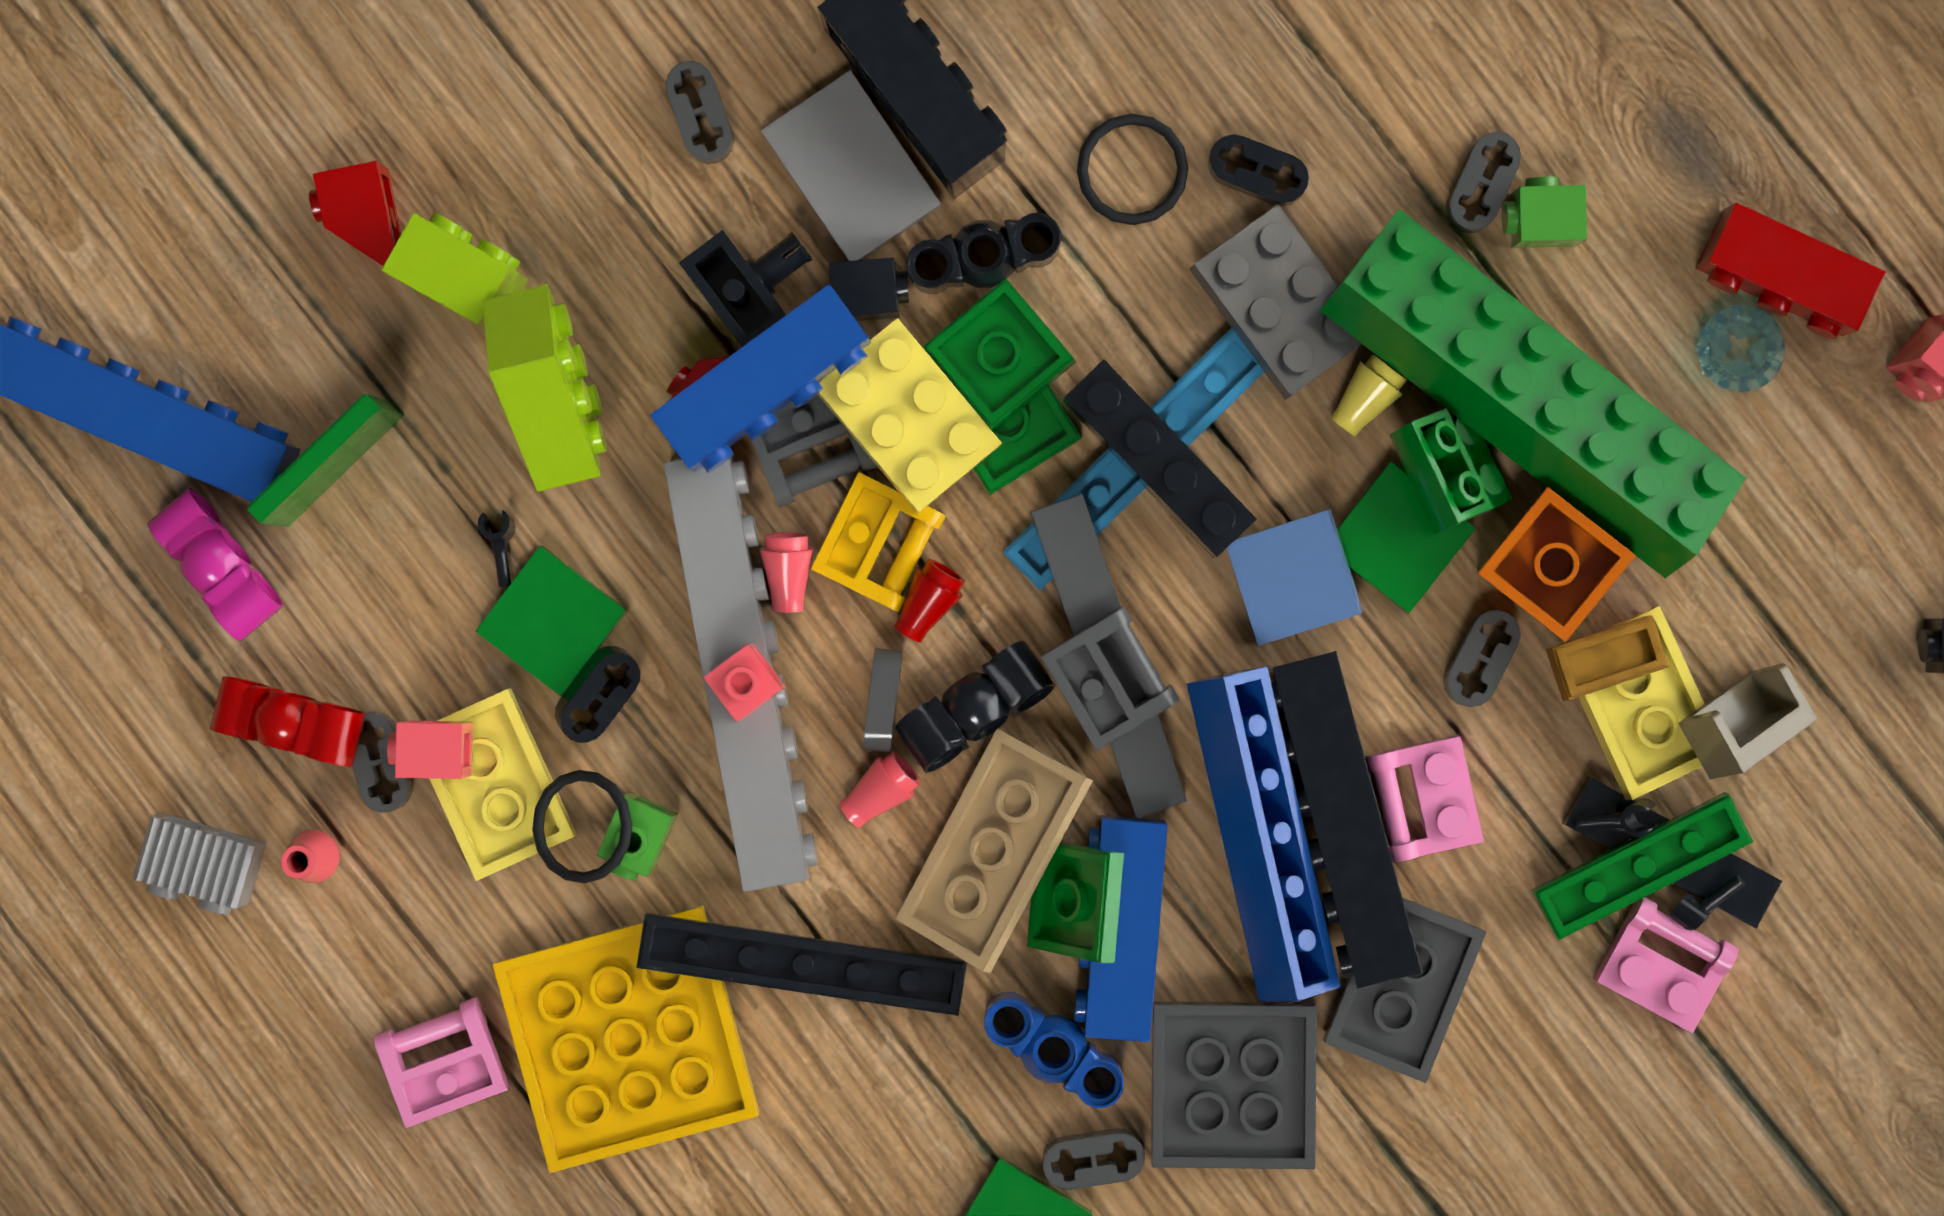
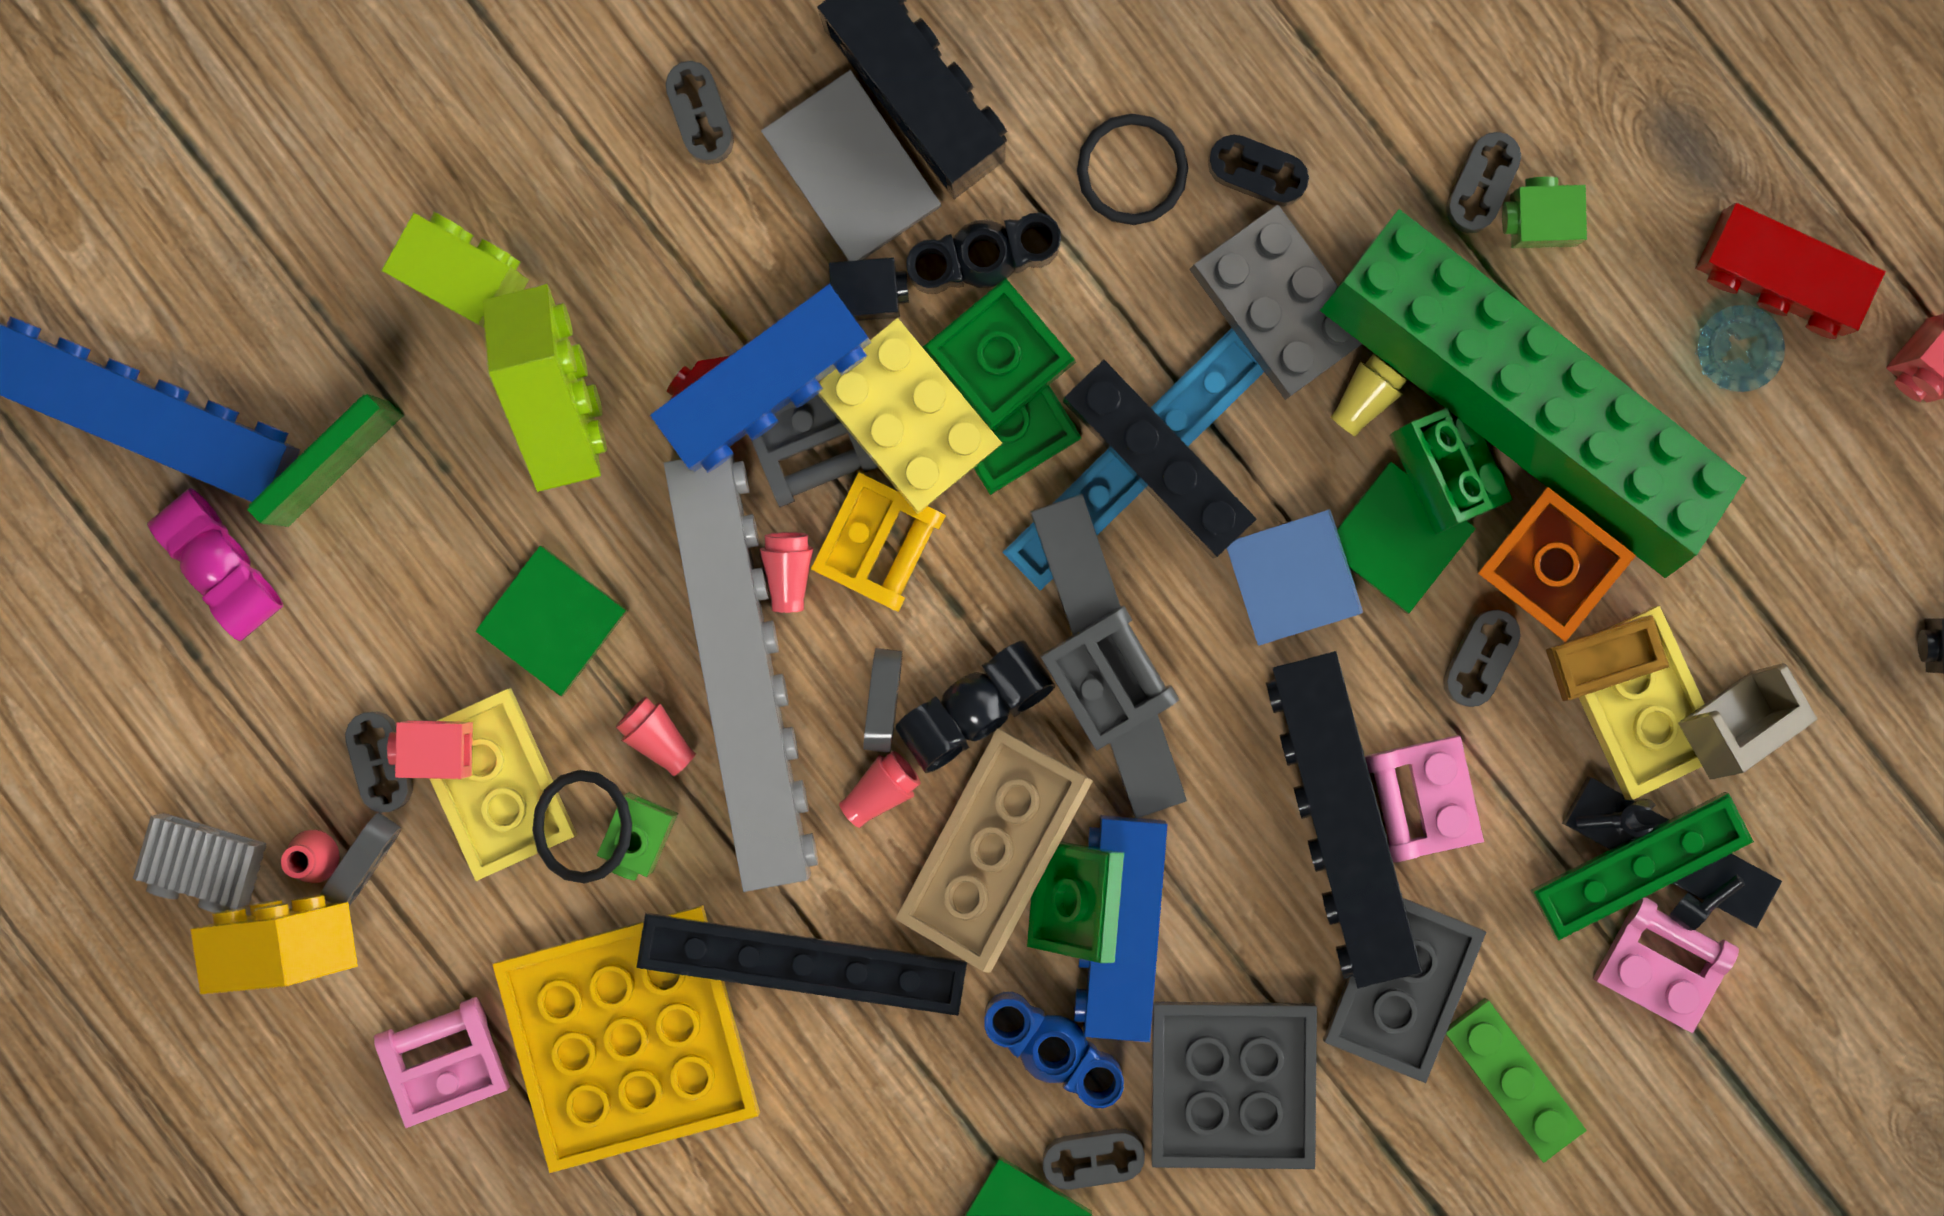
red piece [210,676,366,767] -> none
red slope [309,160,402,267] -> none
black hand [478,510,515,587] -> none
black beam [555,646,641,743] -> none
black brick [679,230,813,347] -> none
coral brick [703,643,786,722] -> none
red cone [894,559,965,643] -> none
blue brick [1186,666,1341,1001] -> none
none -> yellow brick [190,895,358,995]
none -> dark grey beam [320,812,402,906]
none -> coral cone [616,697,696,776]
none -> bright green plate [1446,998,1587,1163]

